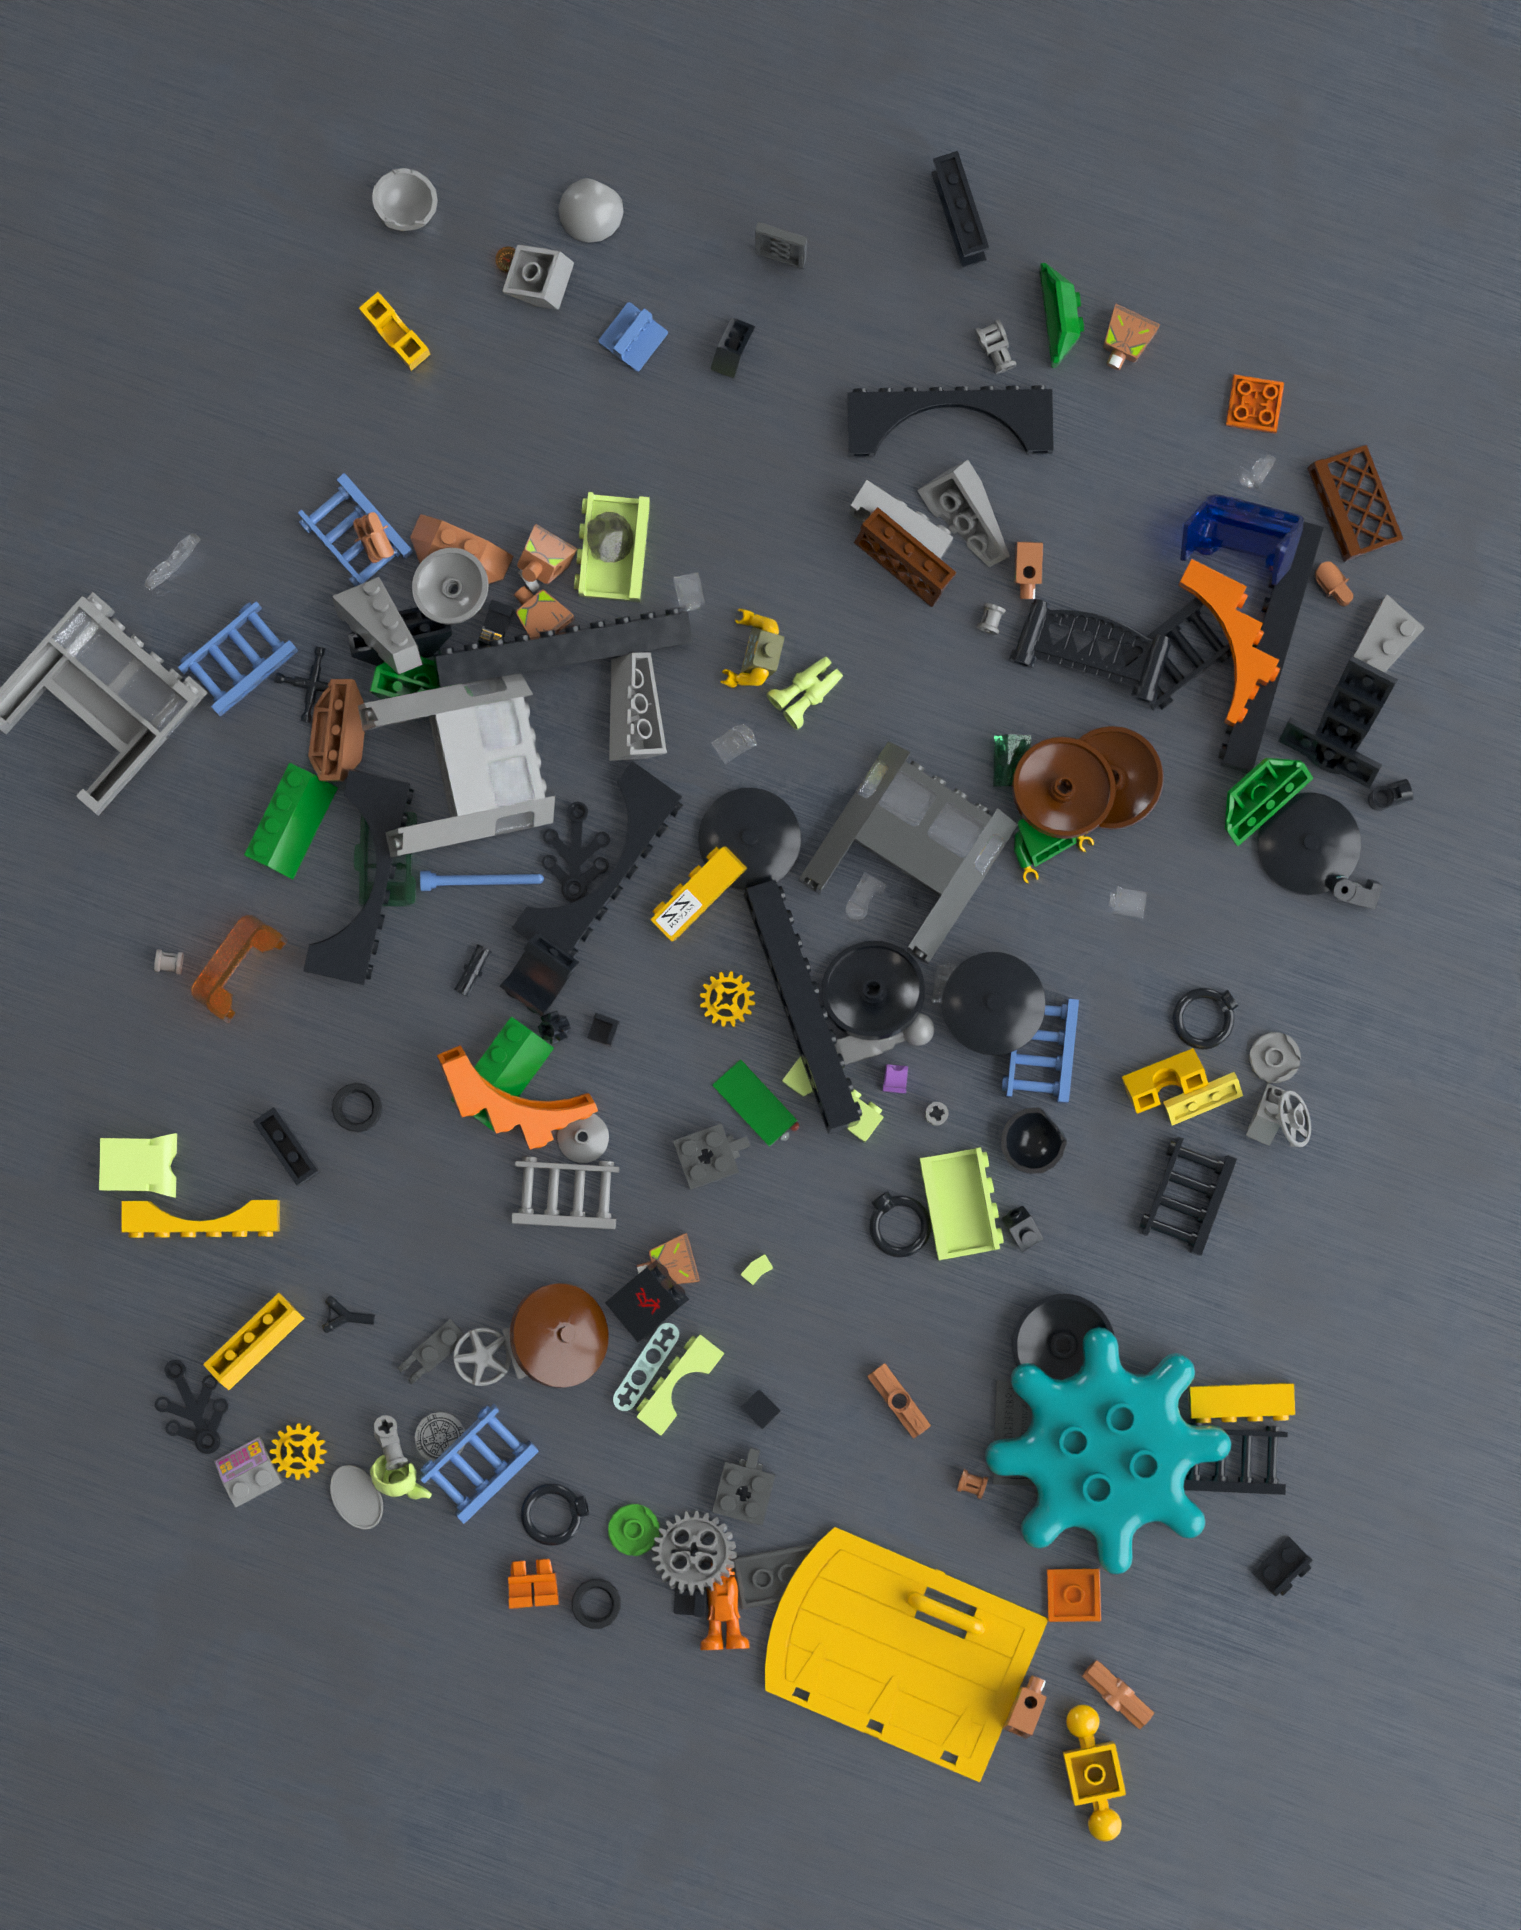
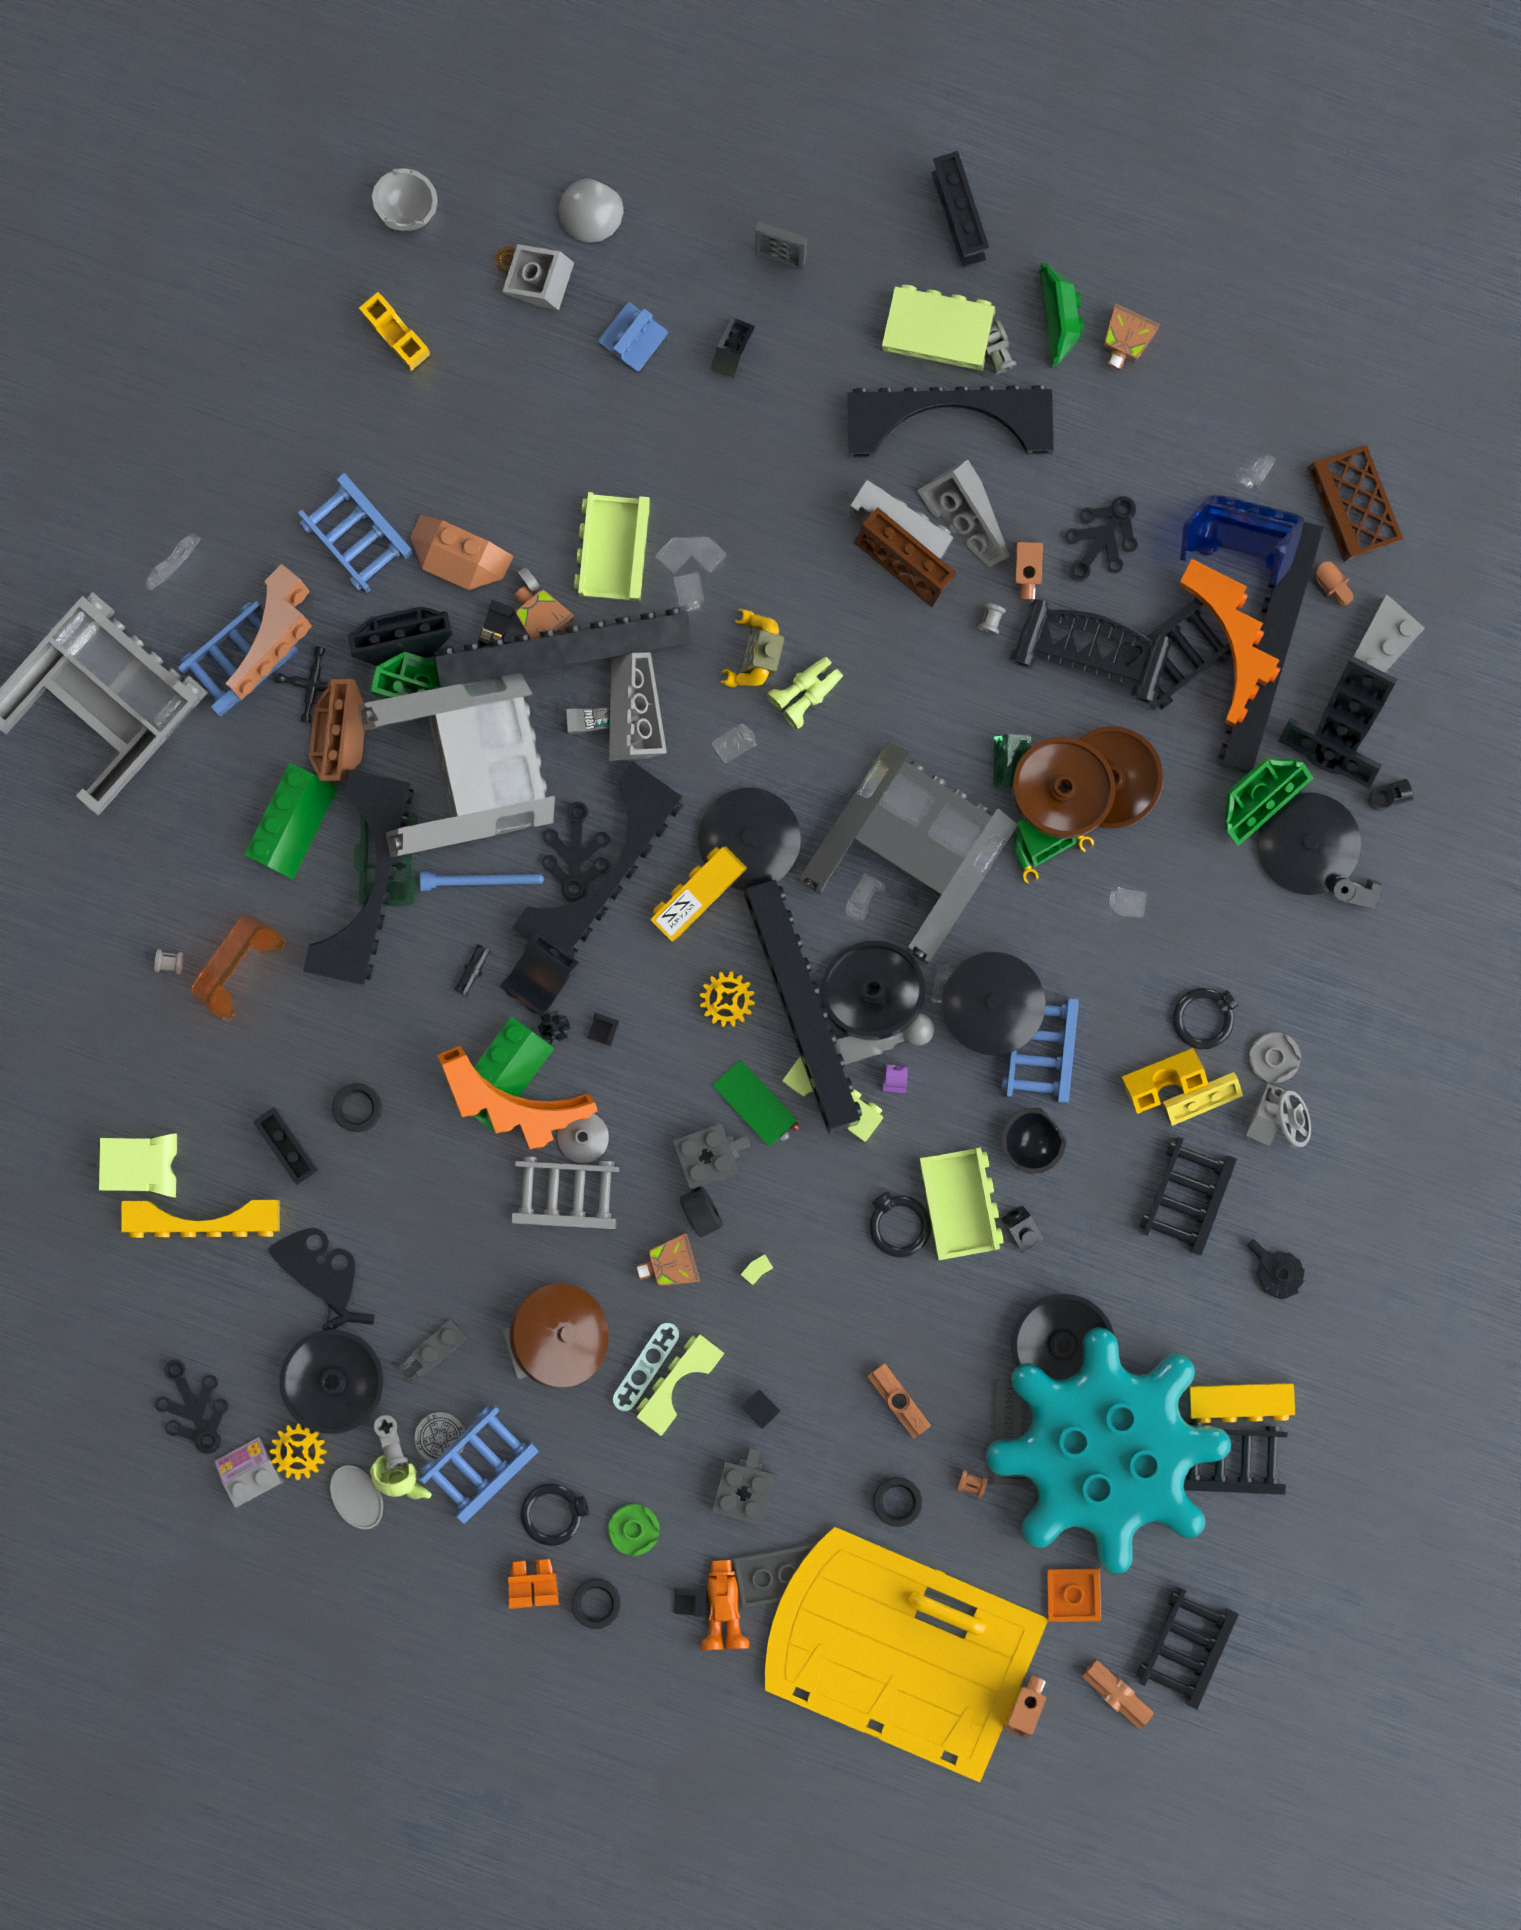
yellow brick [203,1293,304,1390] -> none
light grey wedge [332,577,422,675] -> none
nougat arm [353,512,394,563] -> none
light grey dish [412,548,489,624] -> none
light grey wheel [453,1328,511,1386] -> none
nougat torso [517,524,577,584] -> none
clear smoke dish [587,512,633,563] -> none
black panel [605,1260,689,1342] -> none
light grey gear [652,1511,737,1595] -> none
light grey bush [925,1102,949,1126] -> none
yellow brick [1062,1705,1126,1841] -> none
orange tile [1225,374,1284,434] -> none
black bracket [1252,1536,1313,1596] -> none
none -> nougat arch [225,564,312,700]
none -> black piece [269,1228,355,1308]
none -> black dish [280,1330,384,1434]
none -> light grey leg [566,708,610,735]
none -> clear tile [655,537,727,574]
none -> black tyre [680,1186,723,1237]
none -> black tyre [873,1477,922,1527]
none -> yellowish green panel [882,285,996,371]
none -> black plant [1065,496,1138,582]
none -> black fence [1136,1587,1239,1710]
none -> black piece [1246,1238,1305,1300]

